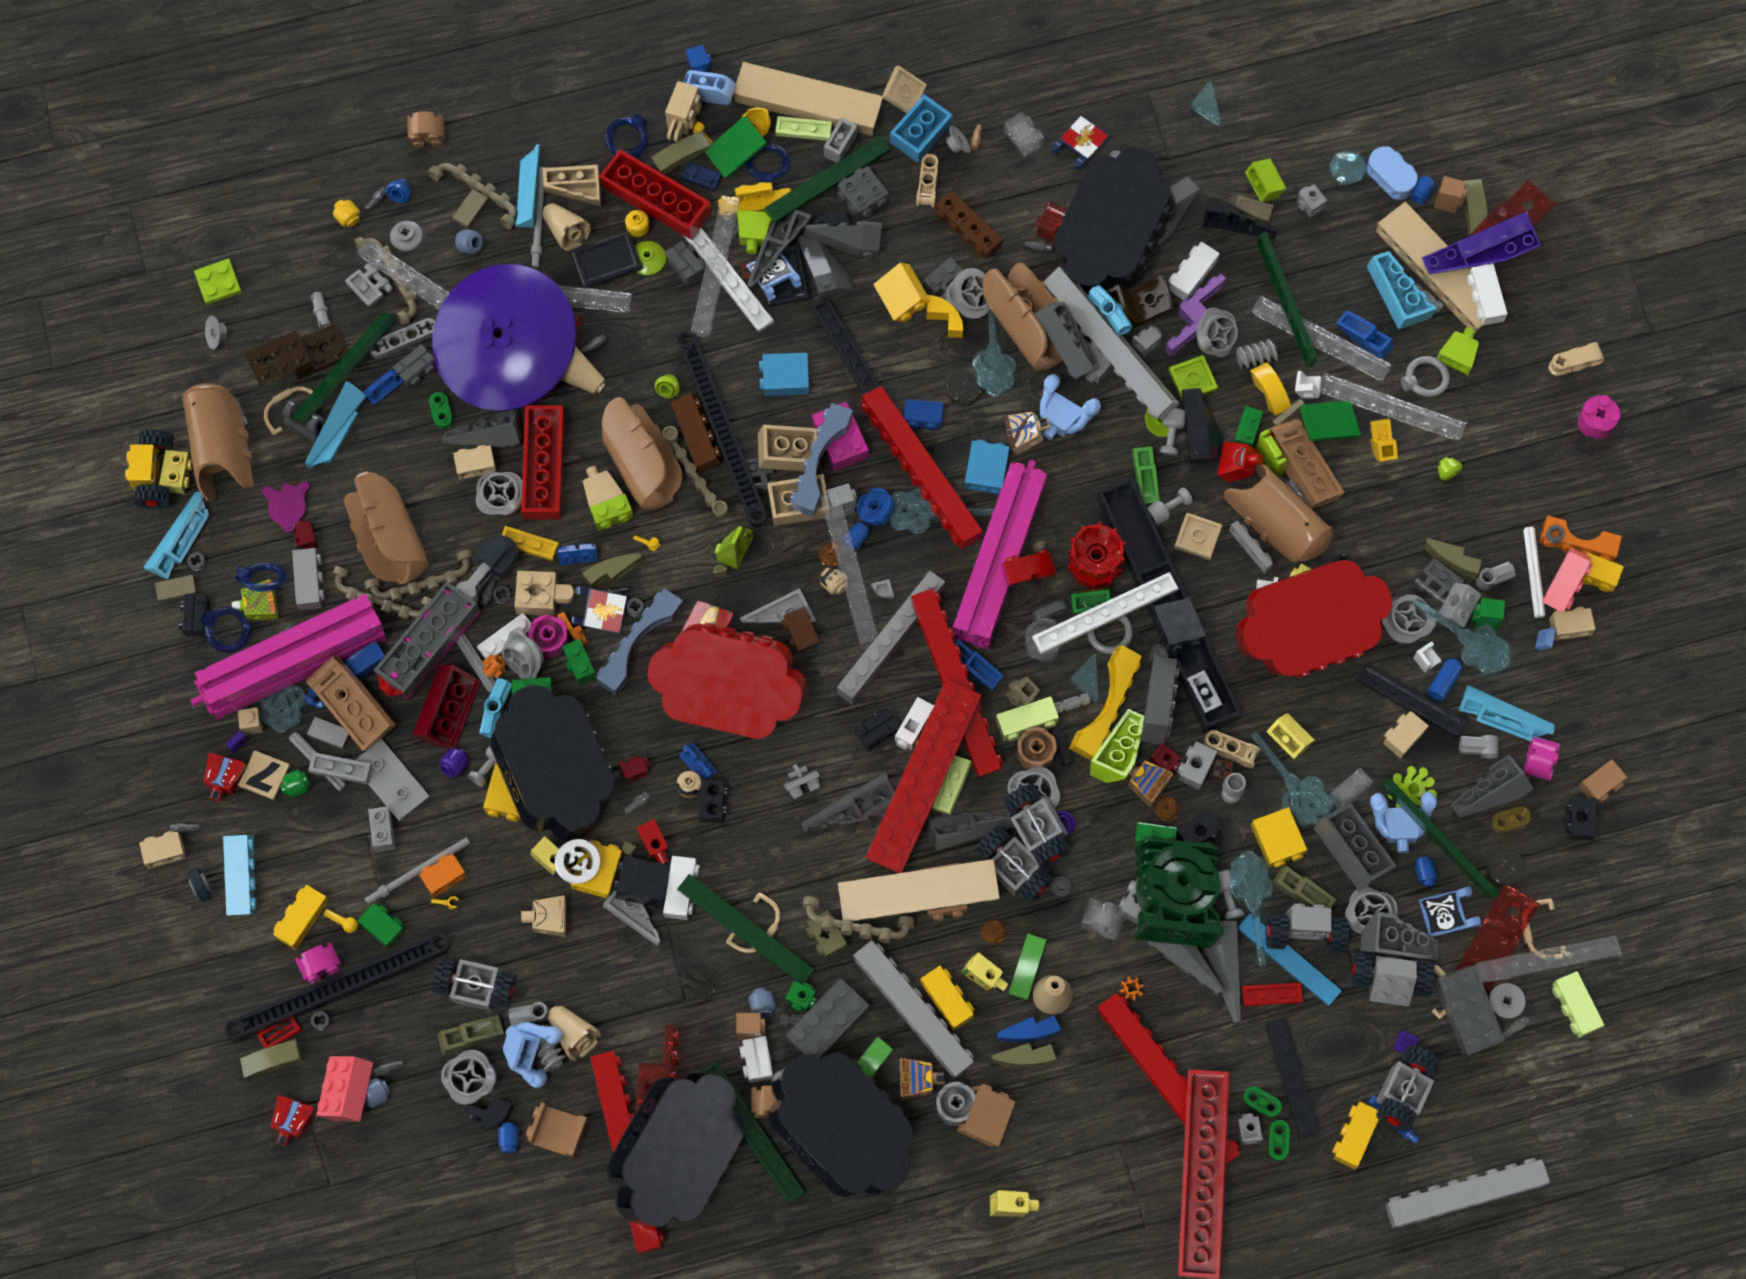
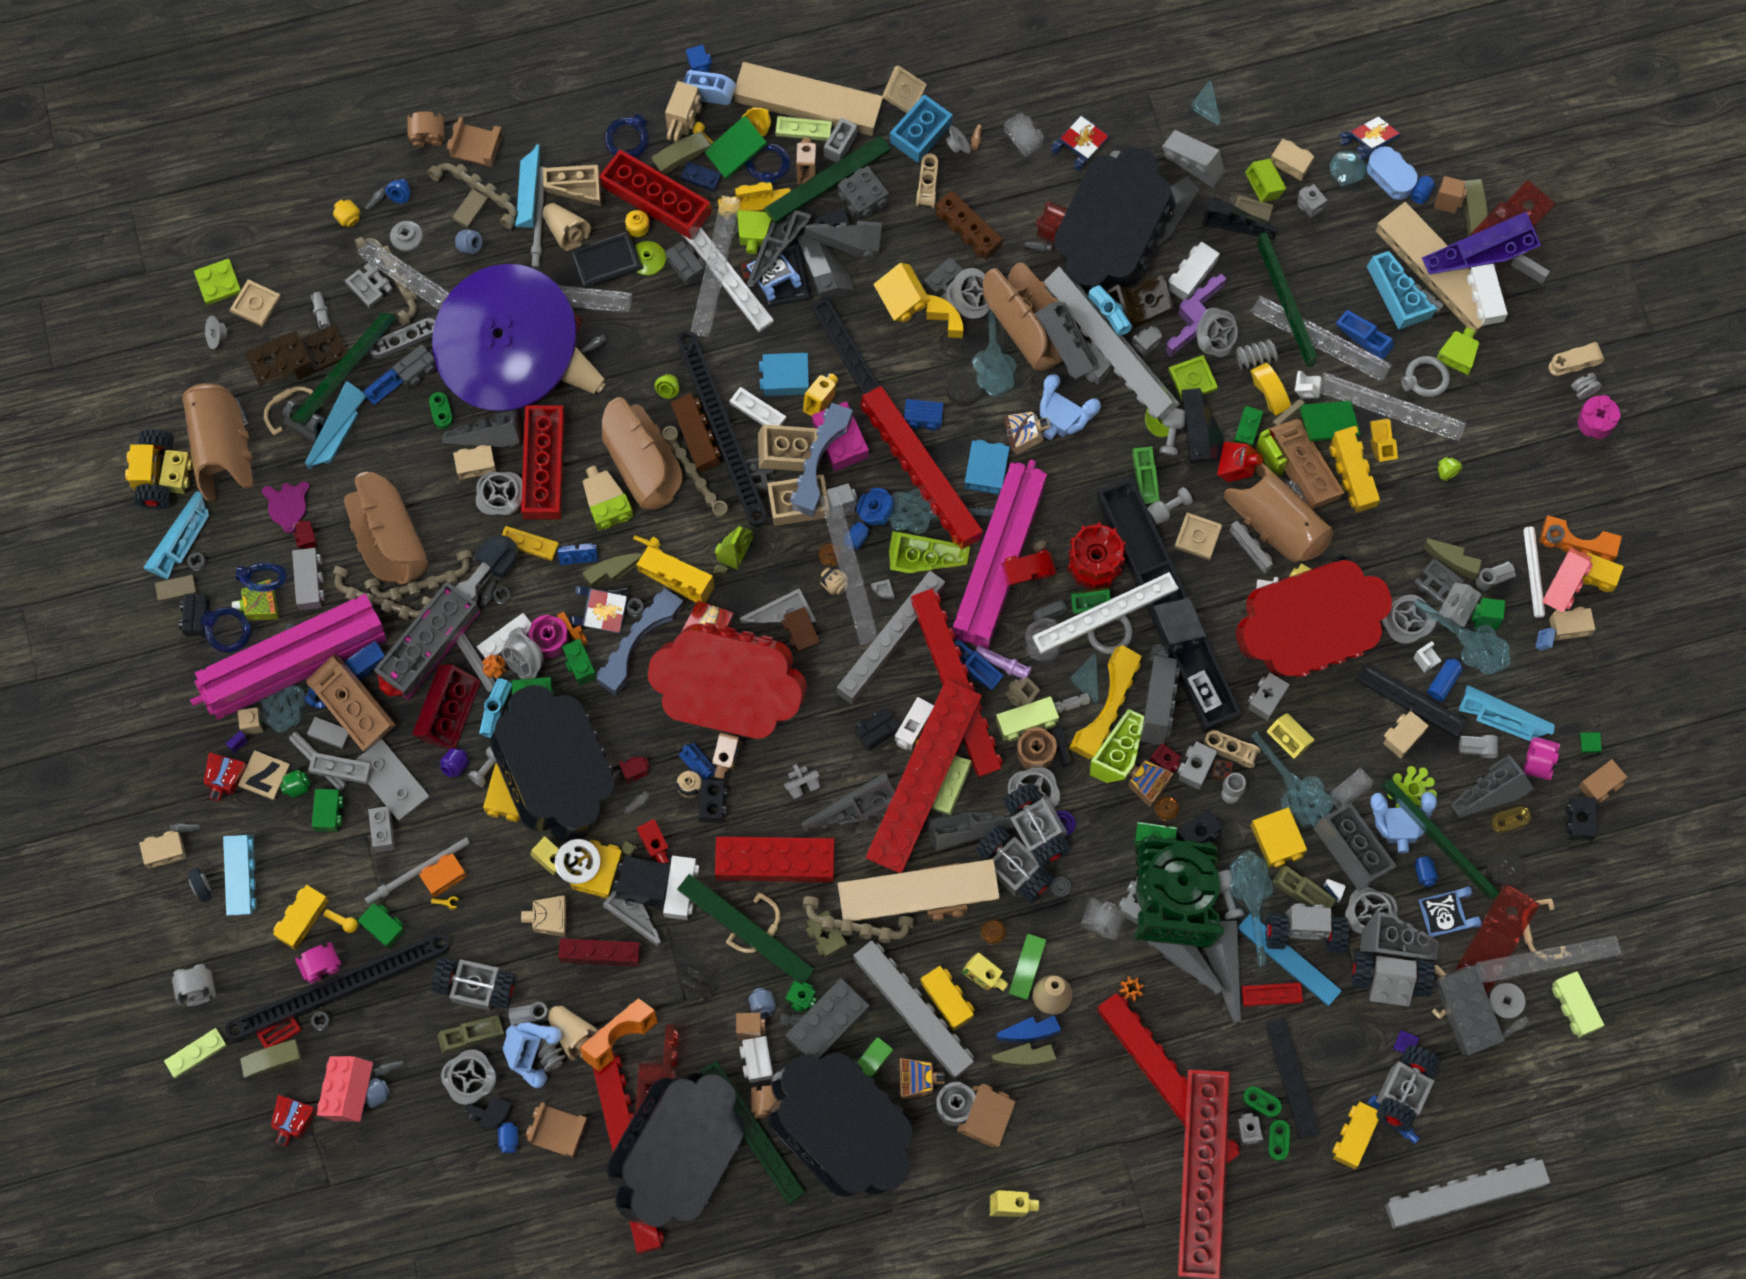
tan brick [515,571,575,616] -> none
none -> yellowish green plate [164,1028,227,1079]
none -> light grey brick [172,964,216,1006]
none -> tan tile [230,279,281,327]
none -> green brick [312,789,344,832]
none -> medium nougat panel [447,117,503,167]
none -> dark red brick [558,938,641,967]
none -> orange arch [580,998,658,1071]
none -> yellow wedge [636,546,714,603]
none -> torso [712,733,742,780]
none -> red brick [715,837,834,882]
none -> white plate [730,387,786,426]
none -> medium nougat torso [797,138,816,184]
none -> yellow torso [803,374,838,417]
none -> lime wedge [889,531,970,573]
none -> lavender pin [976,645,1032,679]
none -> light grey wedge [1162,130,1225,188]
none -> light grey brick [1247,673,1290,721]
none -> tan brick [1271,139,1314,181]
none -> white slope [1324,879,1346,903]
none -> yellow wedge [1329,426,1380,513]
none -> flag [1339,116,1401,160]
none -> light grey tile [1511,255,1550,284]
none -> light grey wheel [1571,373,1602,399]
none -> green tile [1579,732,1602,753]

